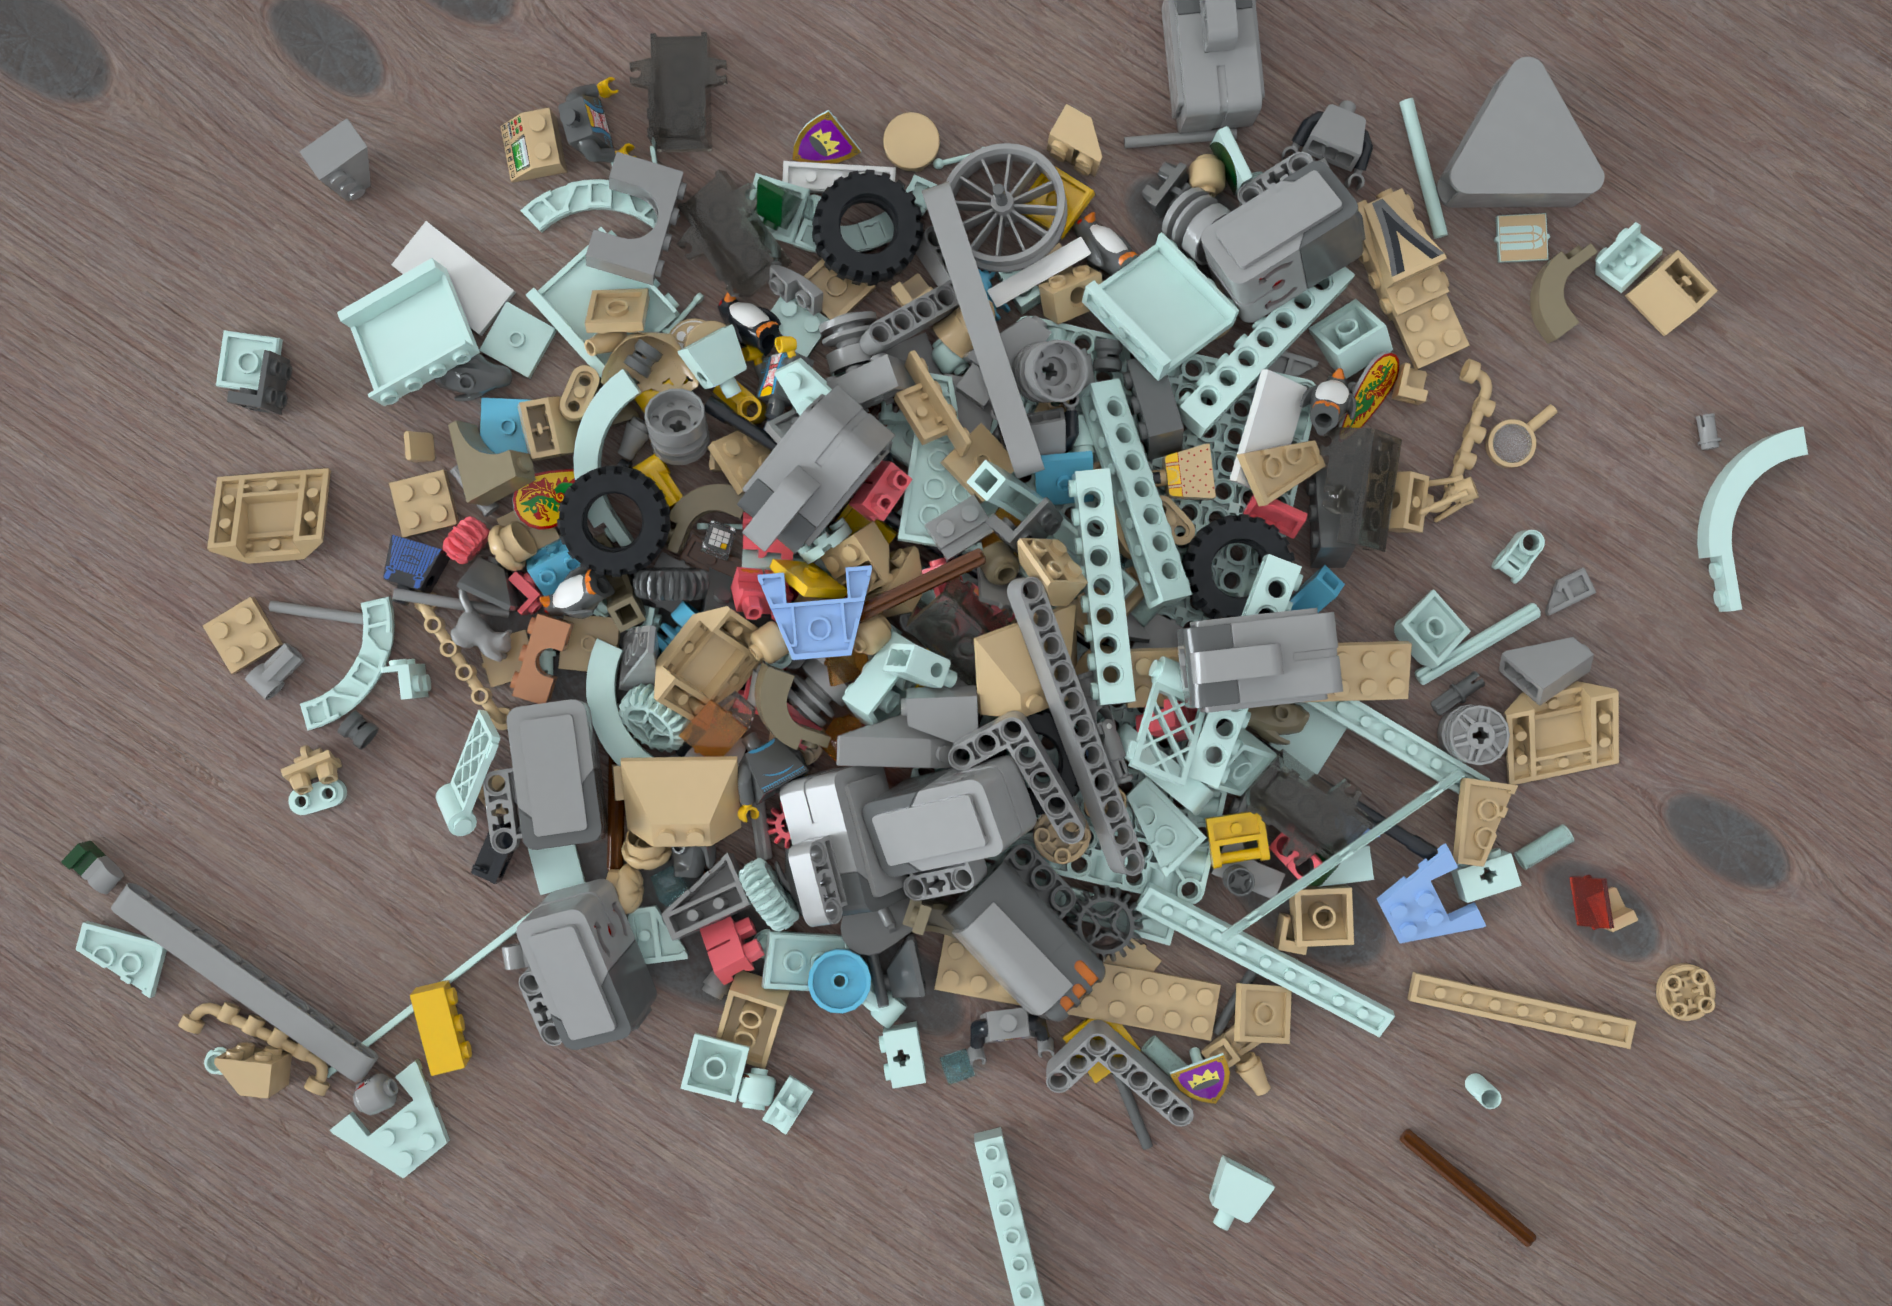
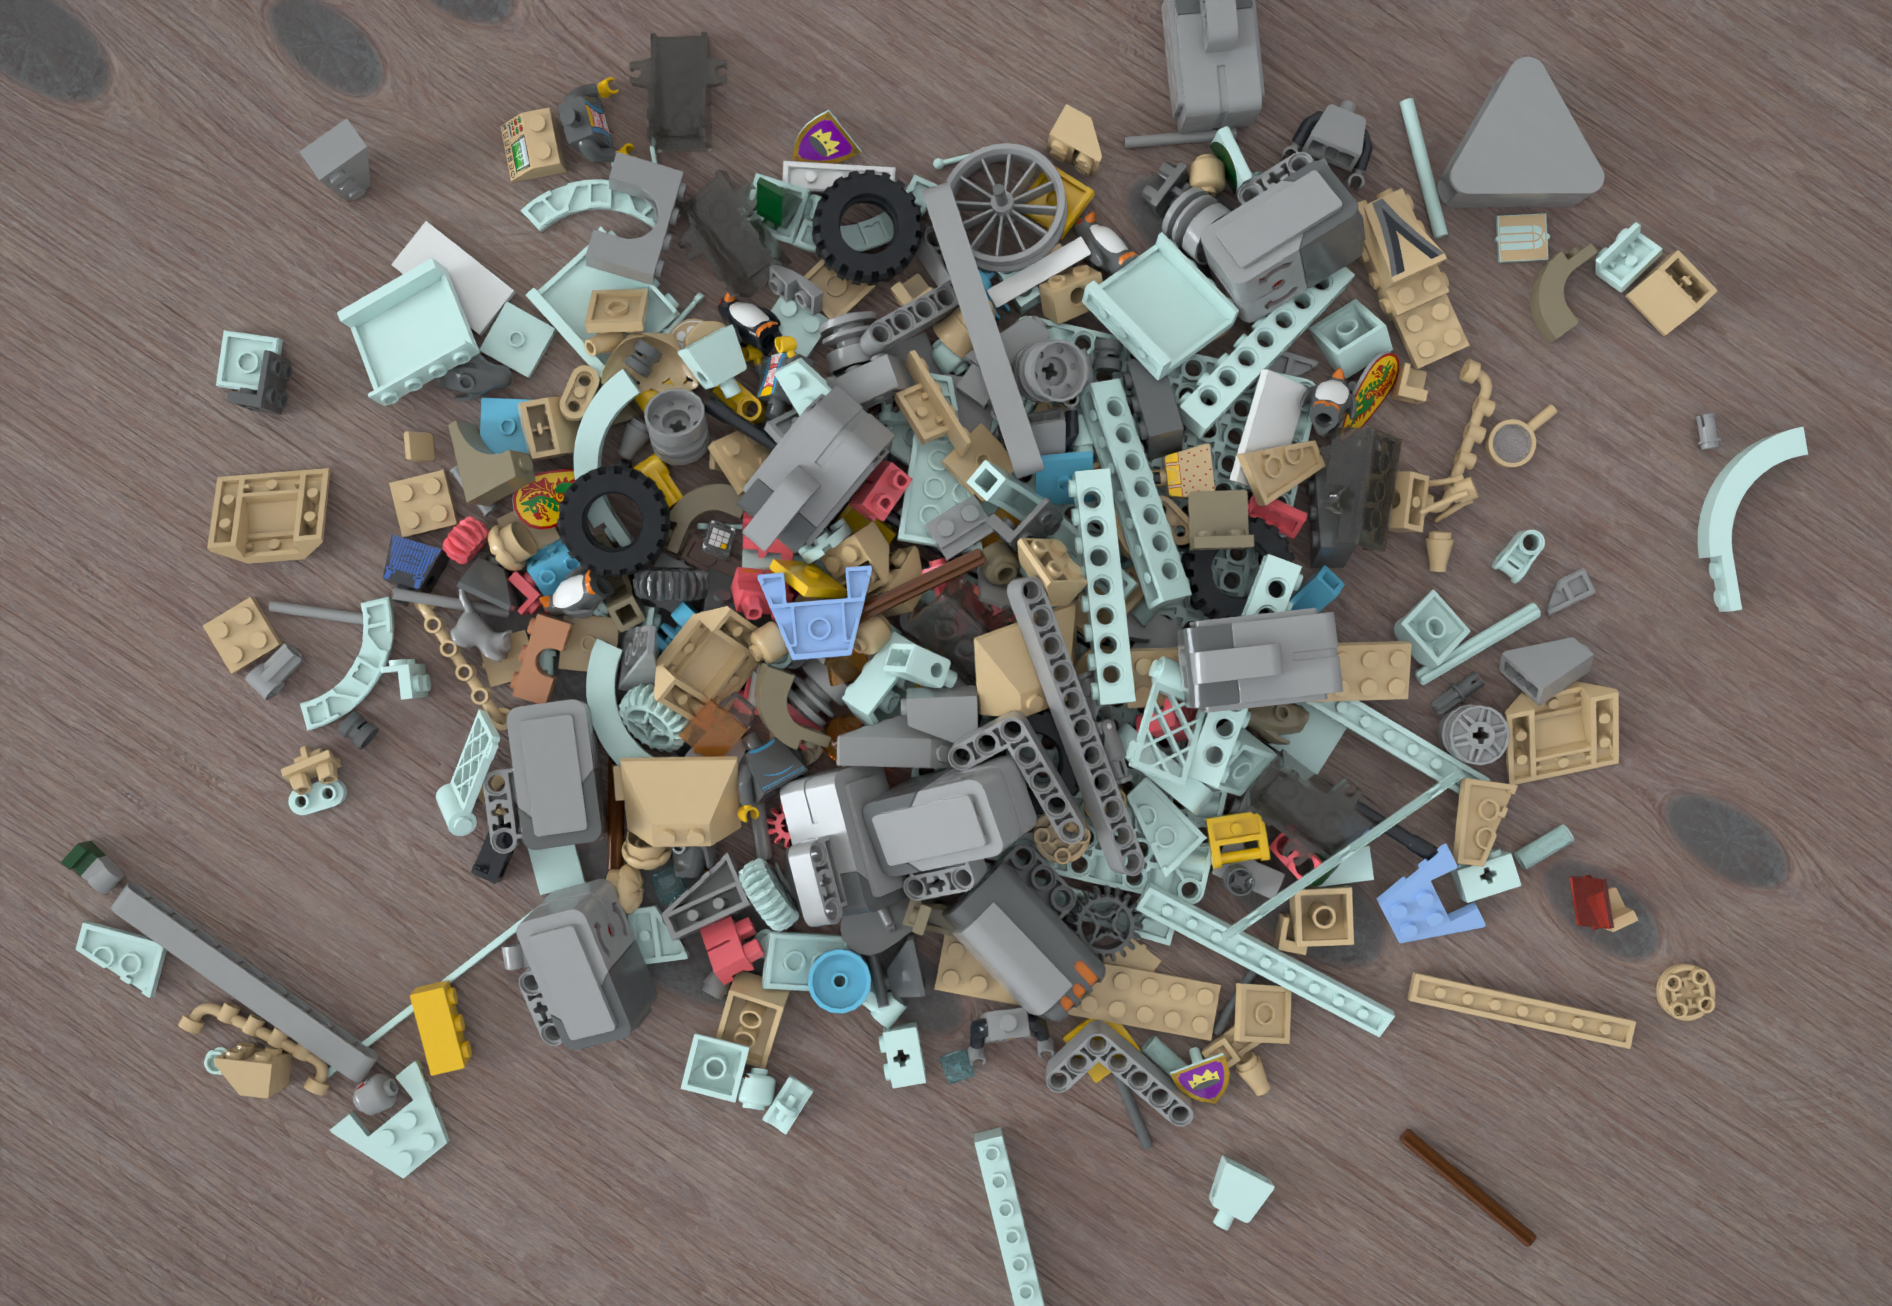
tan tile [883,112,940,172] -> none
light aqua piece [1465,1073,1502,1109] -> none
none -> dark tan bracket [1188,490,1254,551]
none -> tan cone [1425,531,1454,572]

